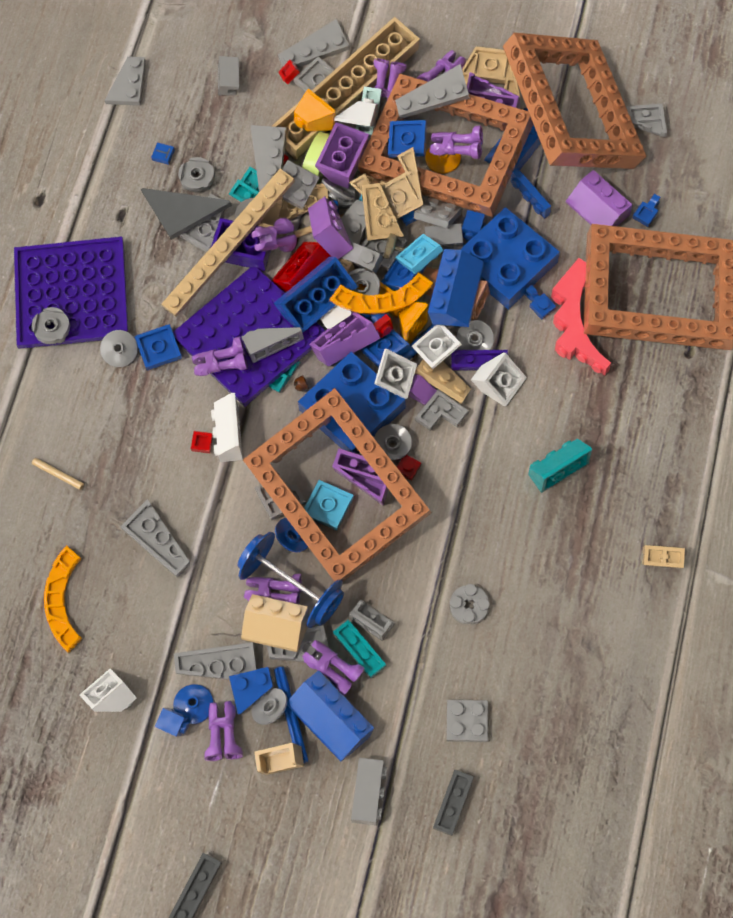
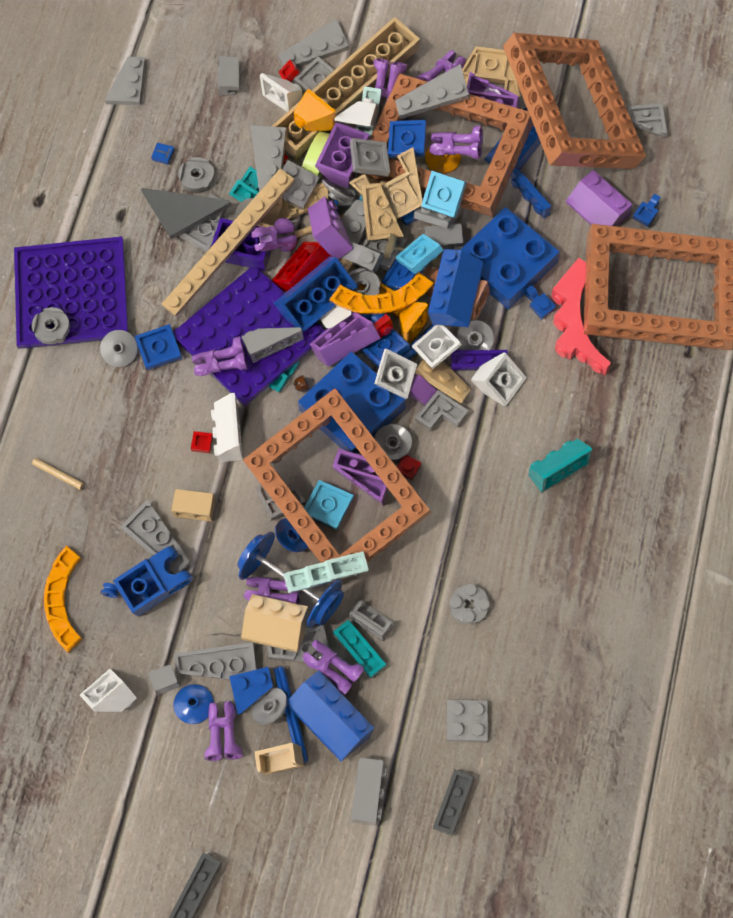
brick [155,708,189,737] -> none
blue brick [462,210,485,241] -> none
tan hinge [642,545,685,568] -> none
none -> blue bush [100,583,119,598]
none -> blue brick [113,546,193,617]
none -> light grey panel [148,665,180,696]
none -> tan panel [171,489,215,522]
none -> white slope [260,73,303,112]
none -> light aqua slope [283,552,369,593]
none -> light grey plate [350,138,390,176]
none -> medium azure plate [421,171,467,218]

